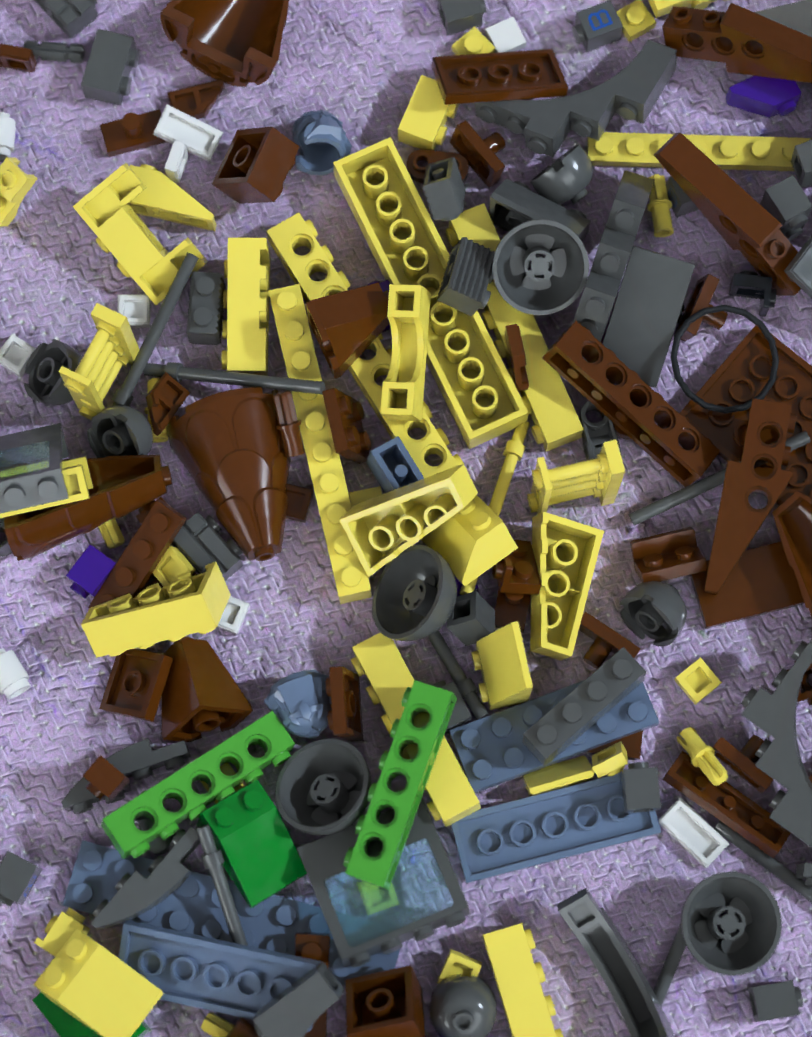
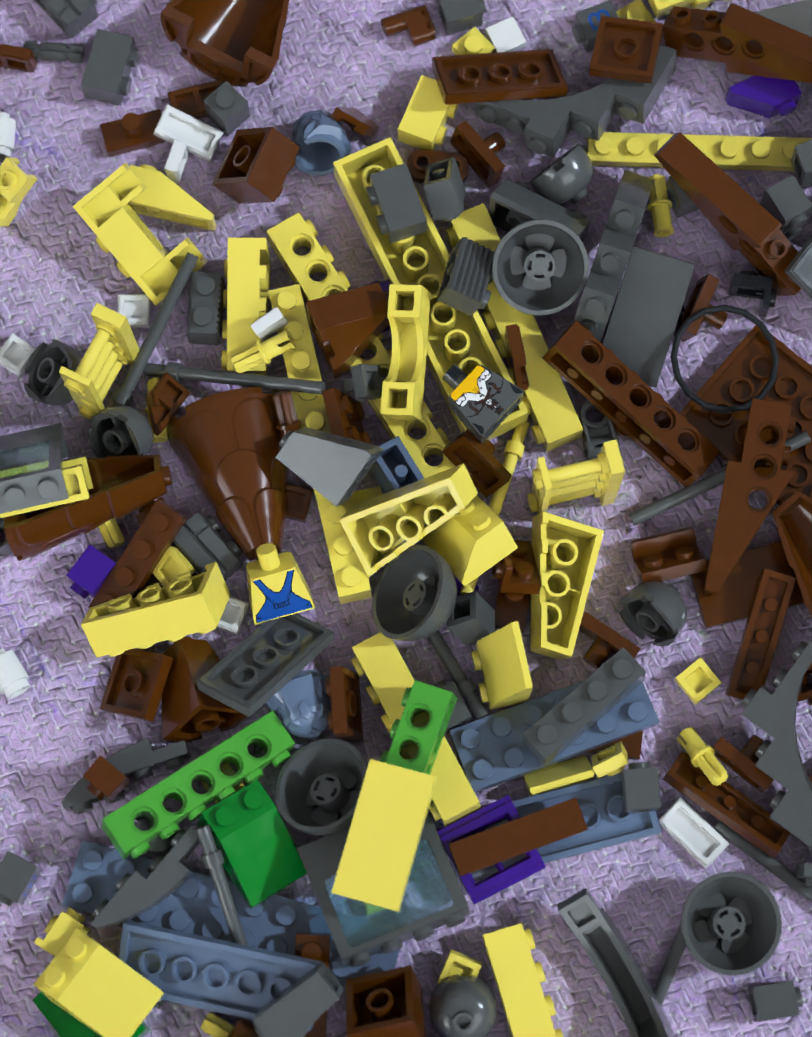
none -> dark grey tile [197,613,334,717]
none -> dark grey brick [203,81,250,136]
none -> light yellow axle [231,329,296,373]
none -> light yellow torso [246,543,315,625]
none -> white tile [251,308,289,341]
none -> slope [275,427,383,507]
none -> reddish brown tile [331,107,379,136]
none -> light yellow tile [331,759,437,912]
none -> dark grey tile [342,364,382,400]
none -> dark grey brick [366,163,427,244]
none -> reddish brown piece [381,4,436,47]
none -> dark purple piece [437,795,546,905]
none -> torso [442,364,524,444]
none -> reddish brown tile [442,429,512,497]
none -> reddish brown tile [449,798,588,877]
none -> reddish brown plate [589,16,663,84]
none -> reddish brown plate [725,568,796,700]

